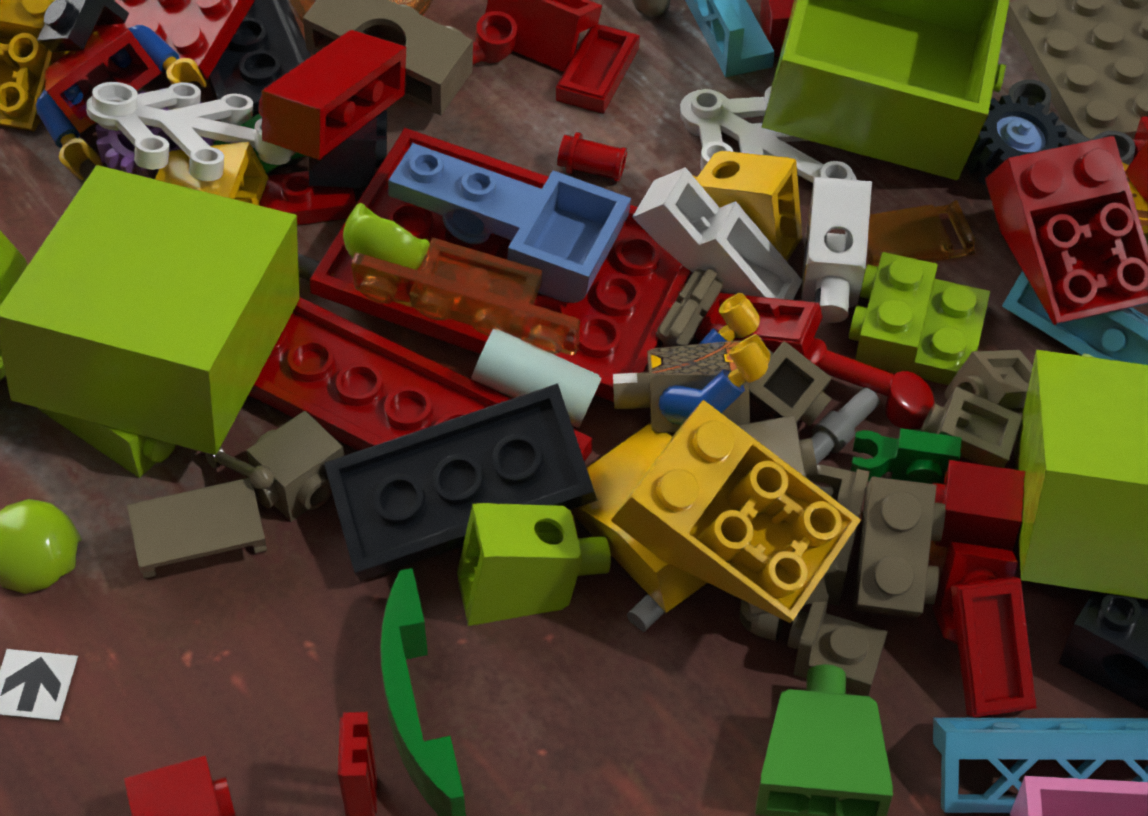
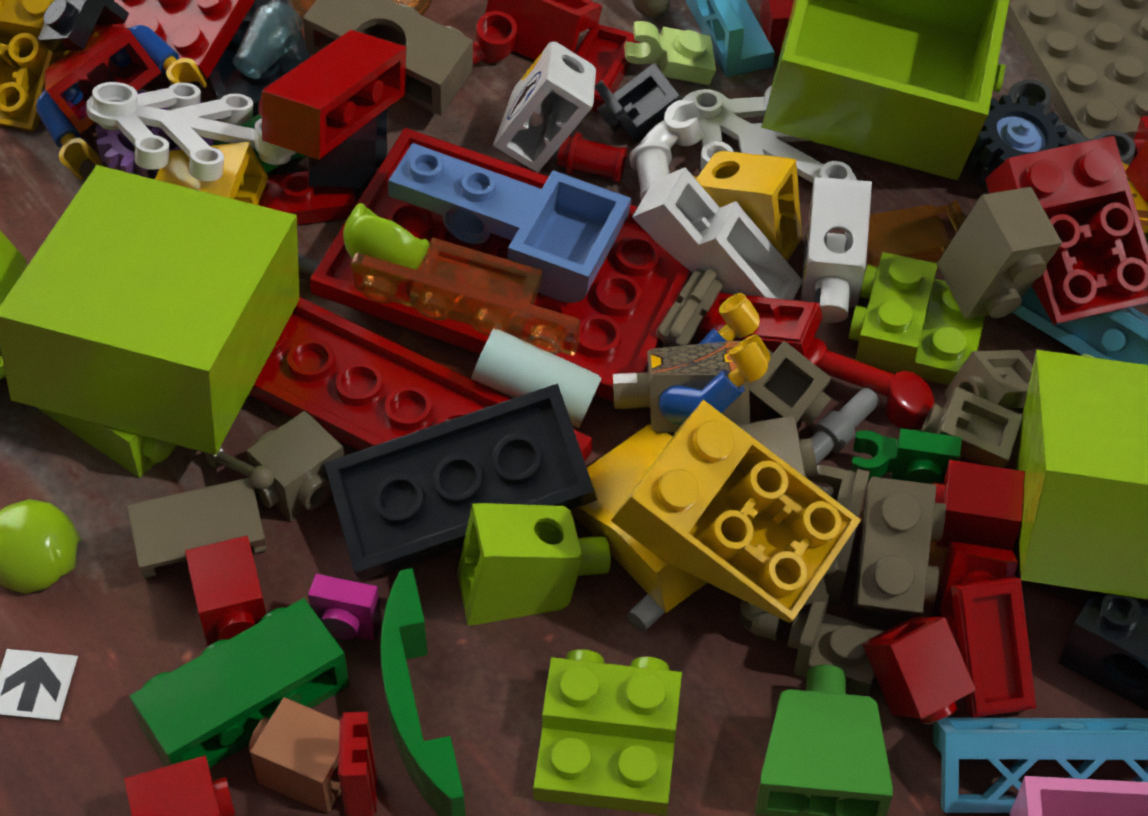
none -> green brick [129,598,350,768]
none -> red brick [185,535,266,647]
none -> clear light blue cone [233,0,303,79]
none -> nougat brick [249,697,341,814]
none -> dark pink plate [308,574,382,641]
none -> white torso [493,42,596,173]
none -> lime plate [533,649,682,816]
none -> black bracket [595,63,682,144]
none -> yellowish green plate [624,21,716,85]
none -> white piece [629,99,705,200]
none -> red brick [862,617,976,724]
none -> dark tan brick [937,187,1062,319]

